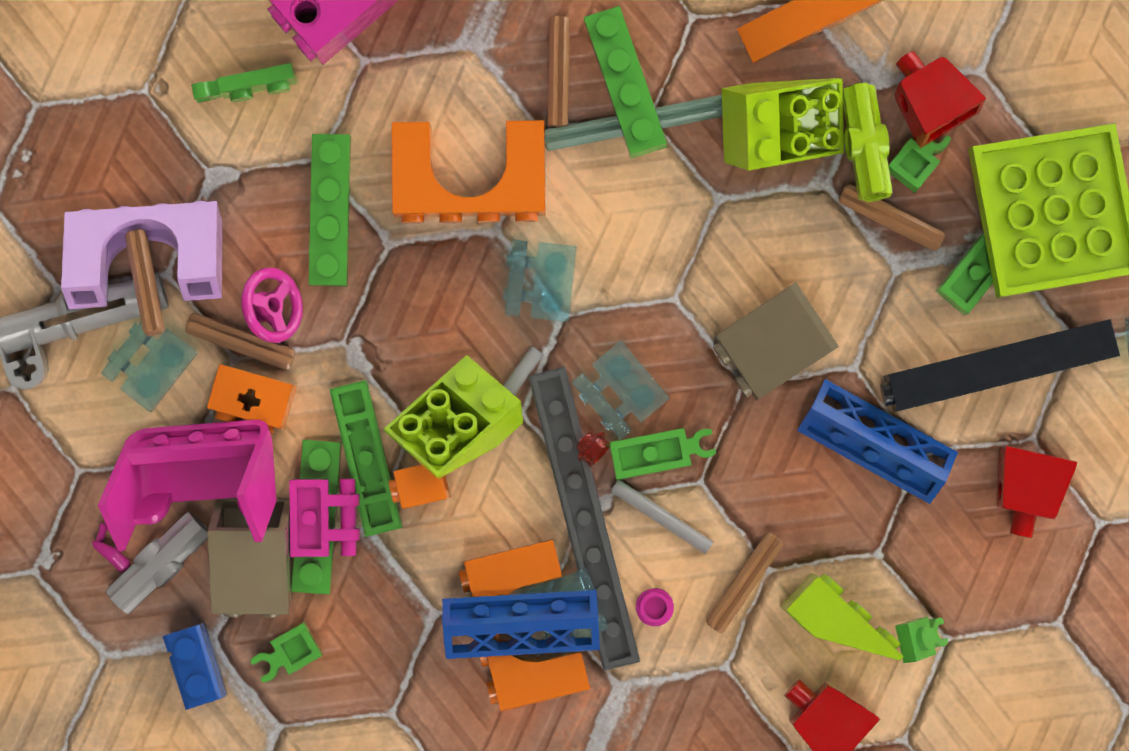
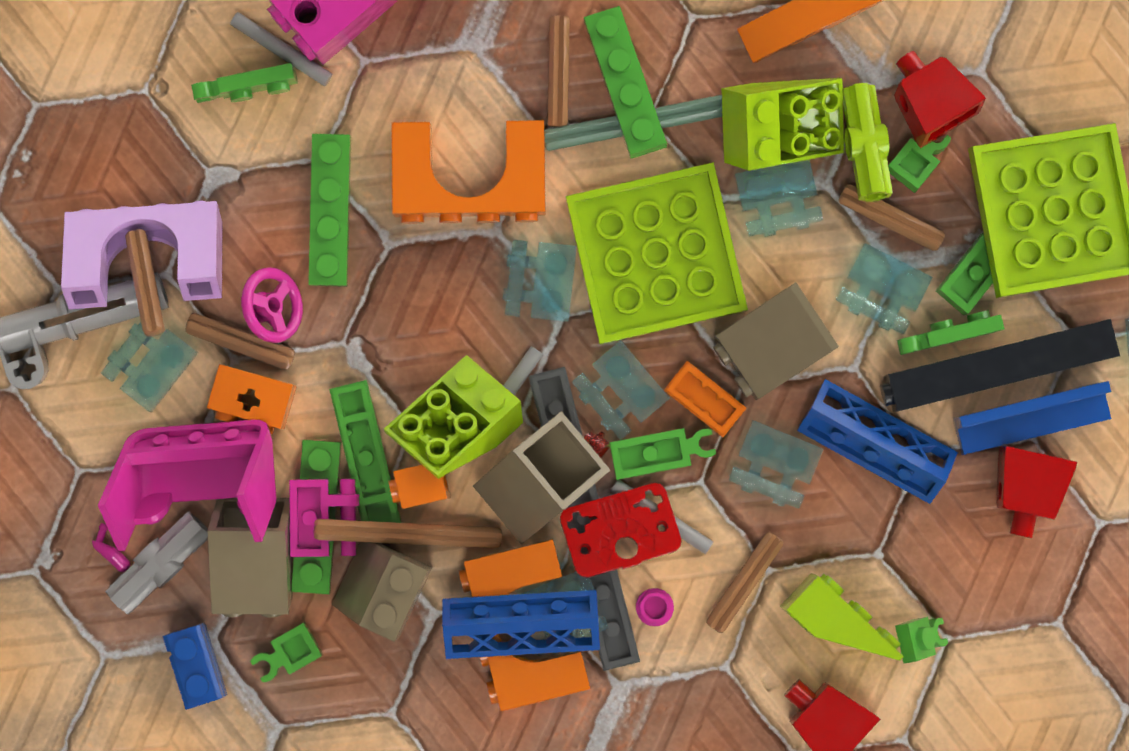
none -> light grey bar [230,12,333,87]
none -> medium nougat axle [313,519,502,548]
none -> dark tan slope [331,542,433,642]
none -> dark tan slope [473,411,610,545]
none -> red axle [560,483,682,578]
none -> lime plate [566,162,748,345]
none -> orange plate [663,361,746,438]
none -> clear light blue plate [728,420,824,509]
none -> clear light blue plate [734,159,823,237]
none -> clear light blue plate [836,243,933,335]
none -> bright green plate [897,310,1005,355]
none -> blue fence [953,381,1112,455]

